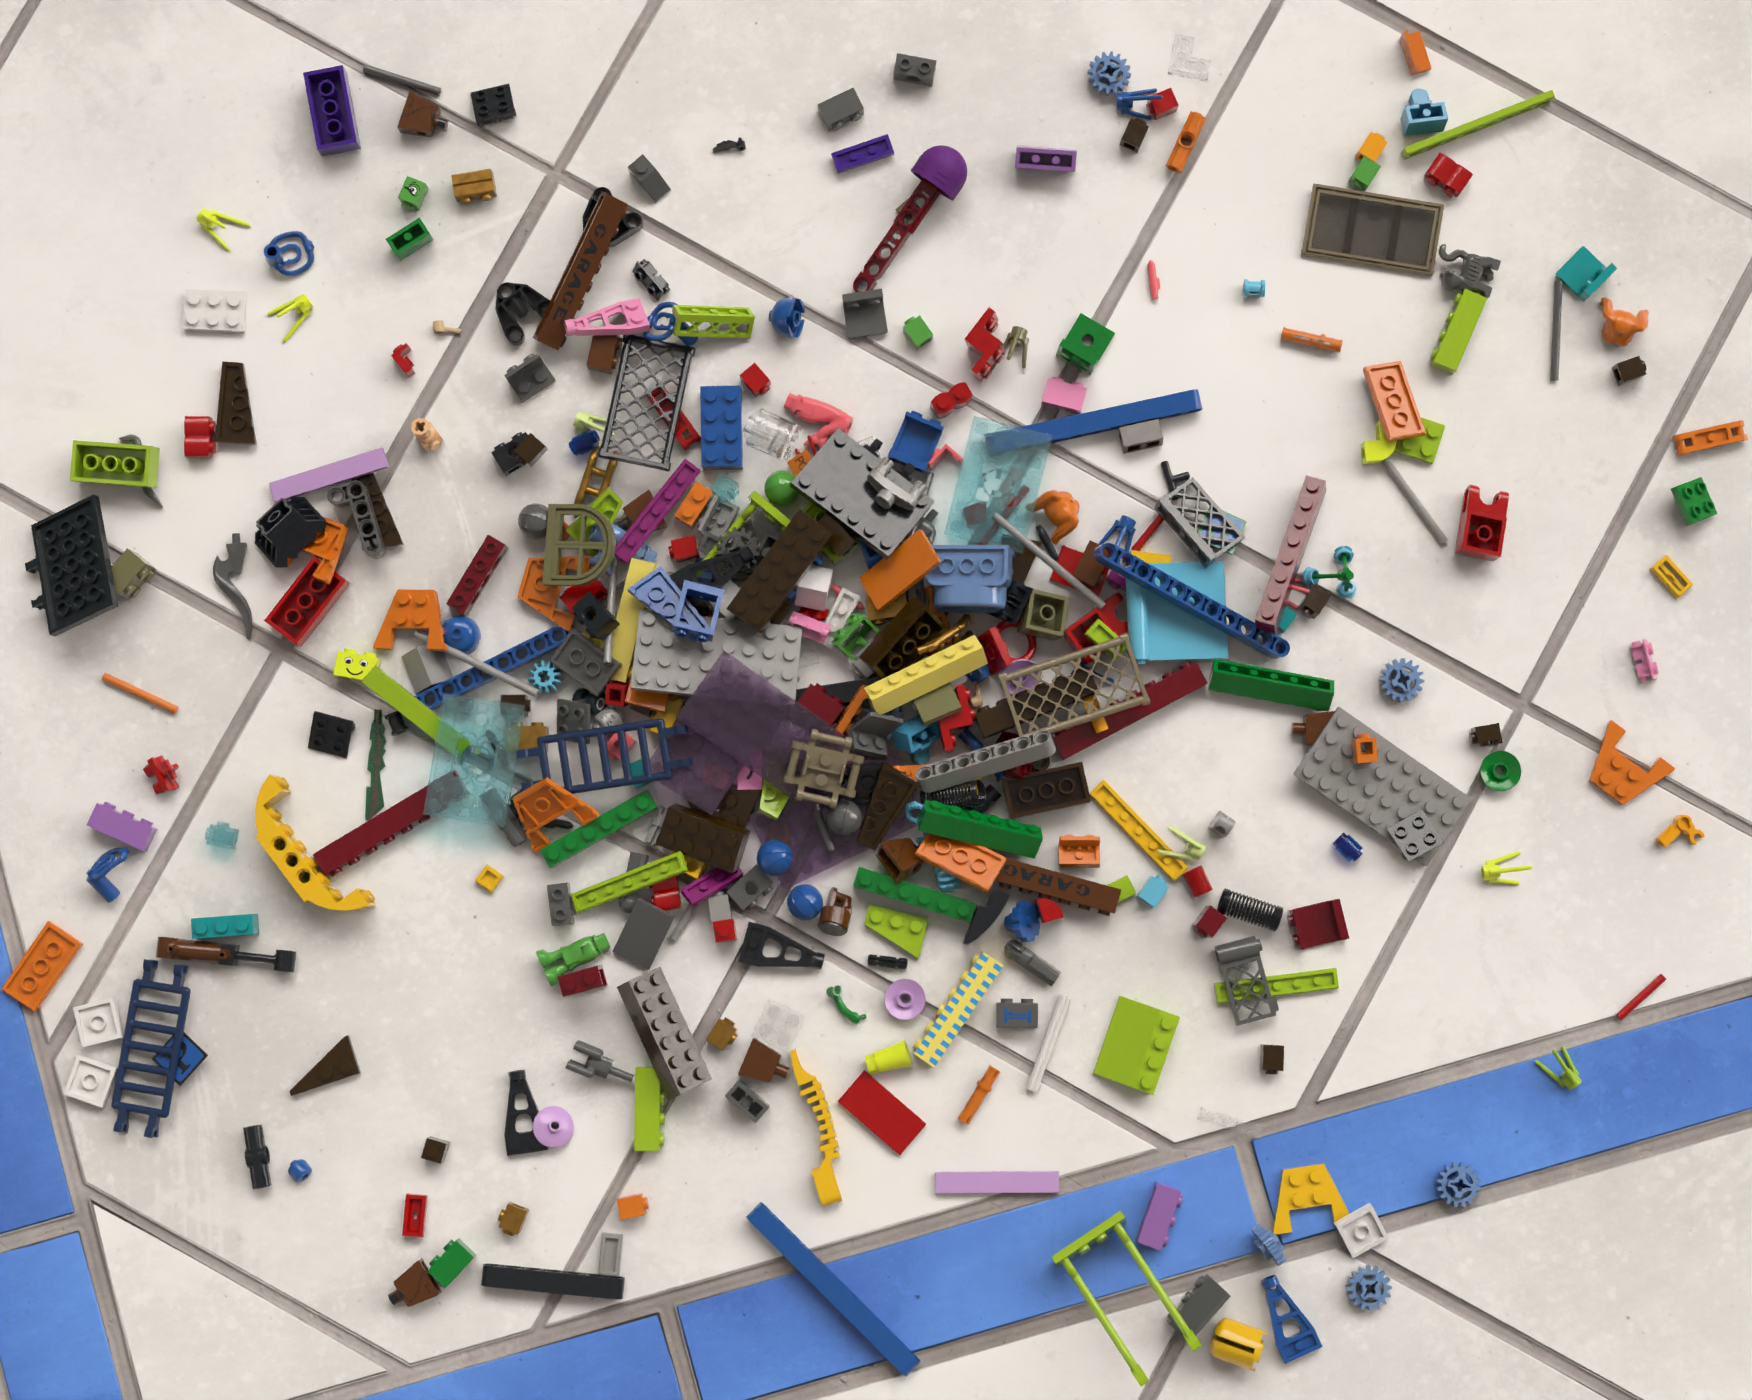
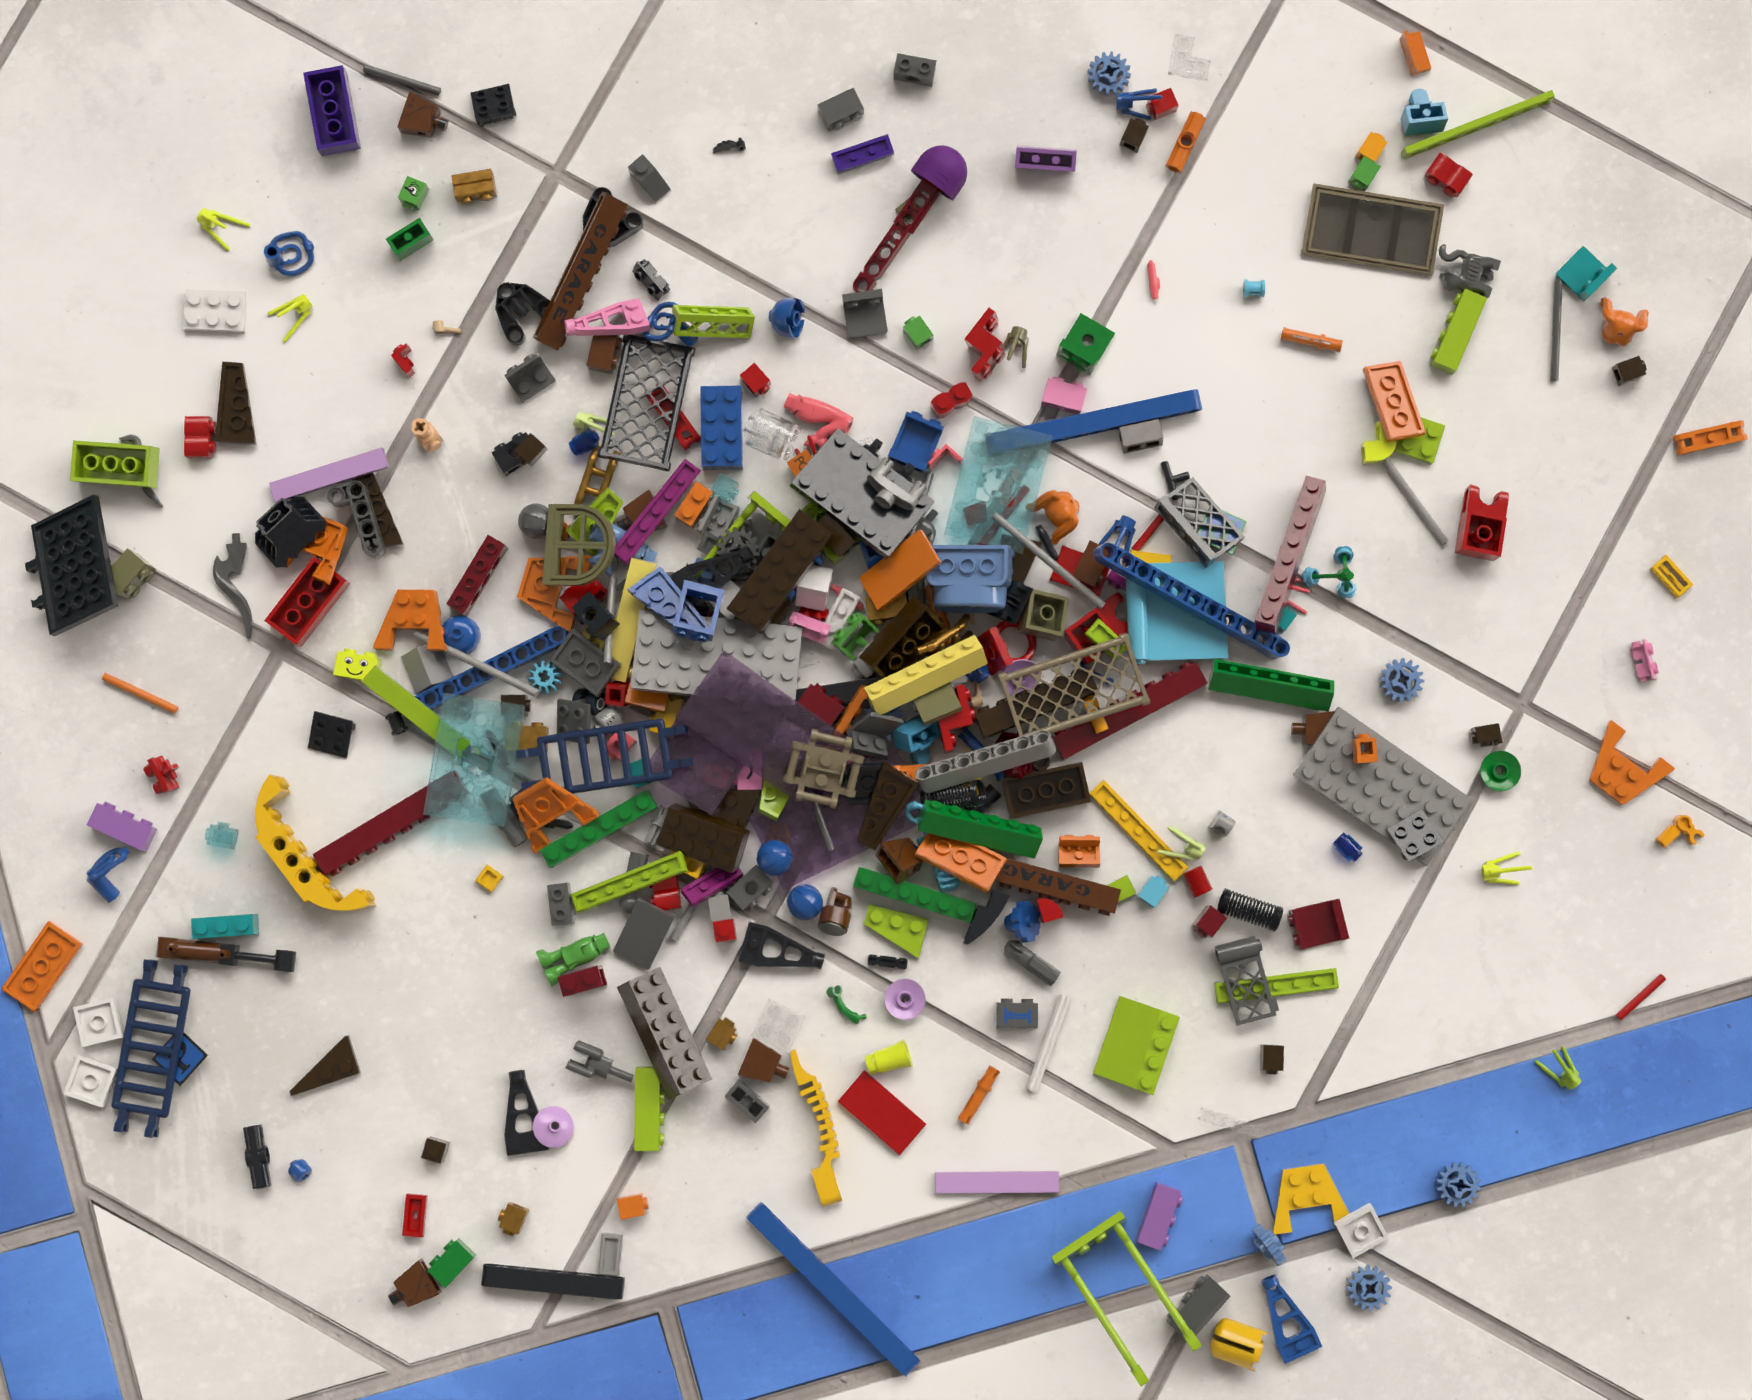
clear green sword [365,709,387,821] -> none
red brick [668,535,700,563] -> none
bright green piece [764,470,799,506] -> none
dark grey piece [826,800,862,836] -> none
light yellow brick [912,951,1004,1068] -> none
dark brown brick [1298,584,1331,619] -> none
green plate [1671,477,1717,526] -> none

